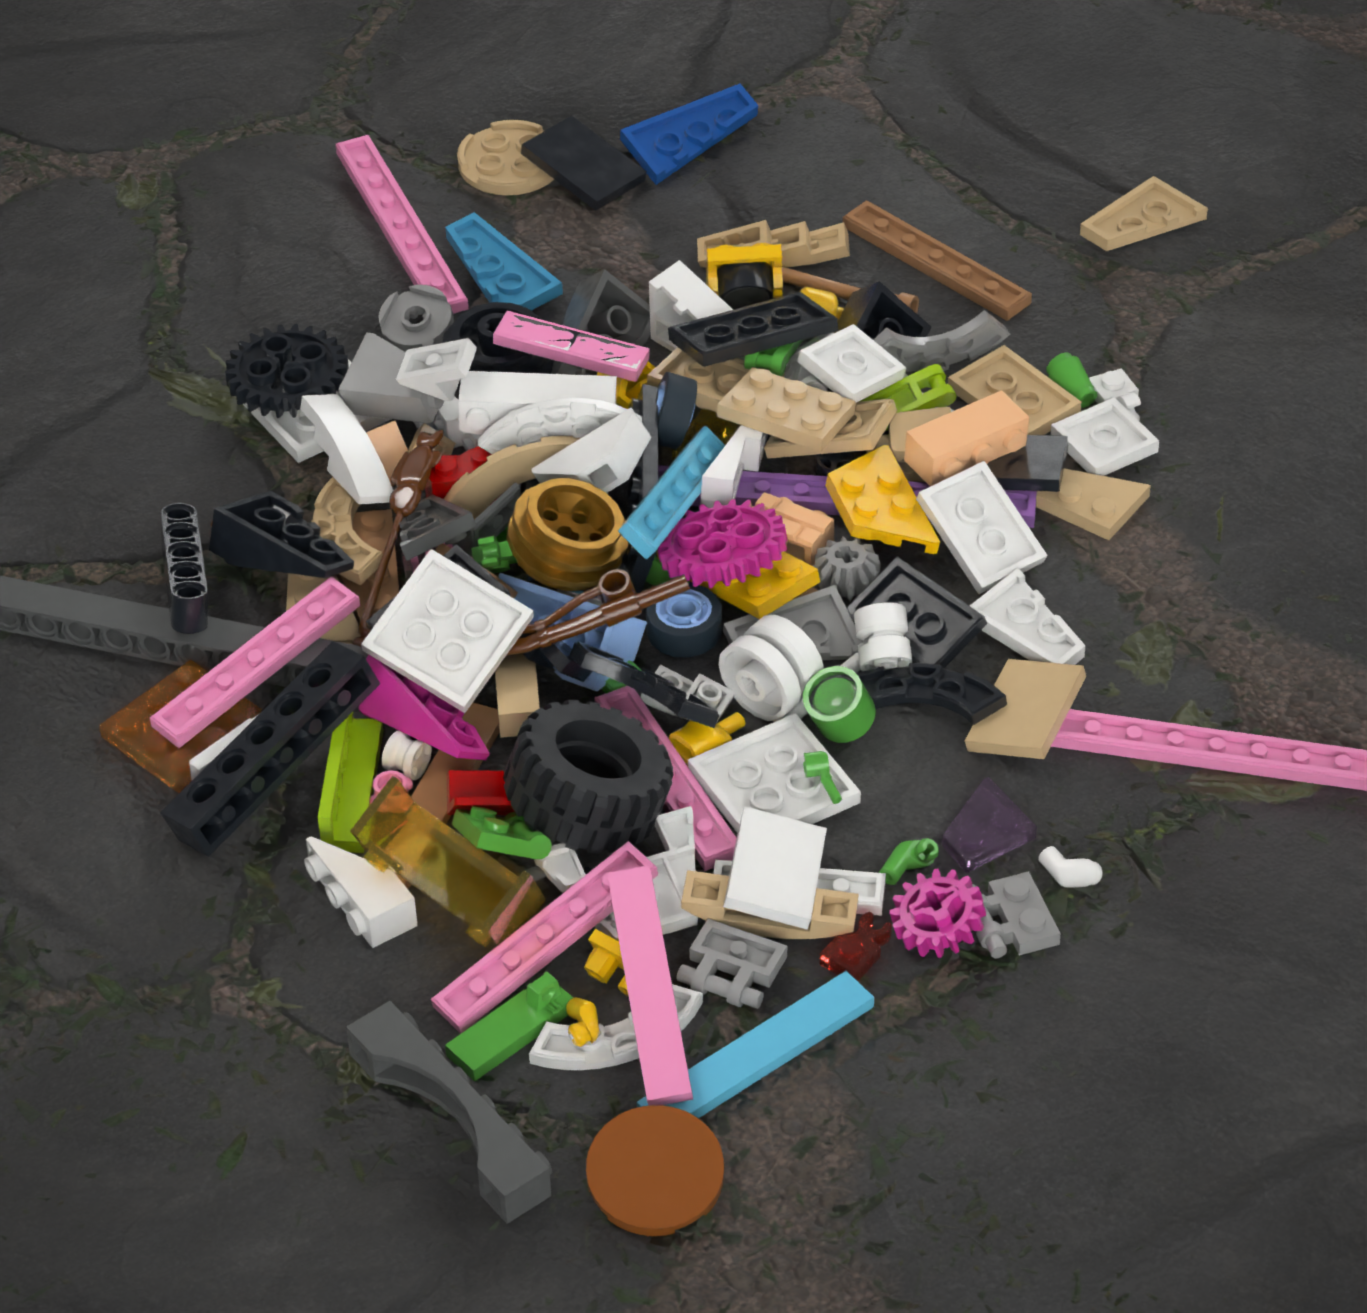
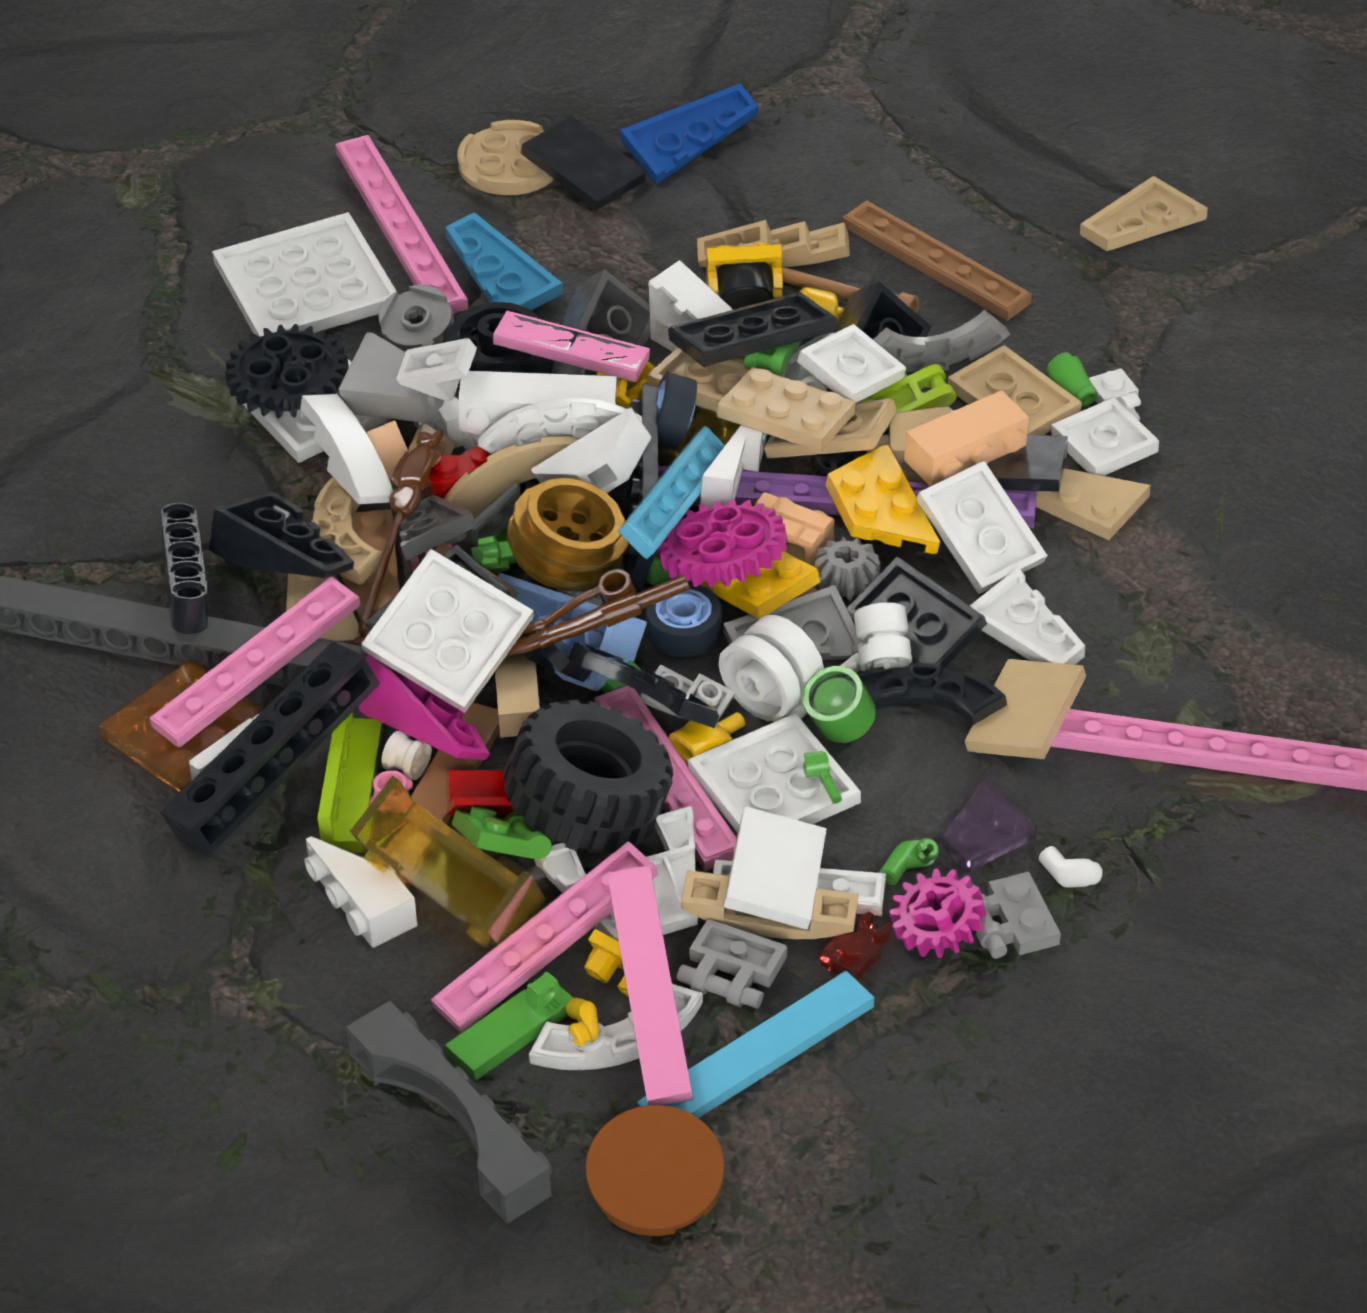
none -> white plate [212,212,399,337]

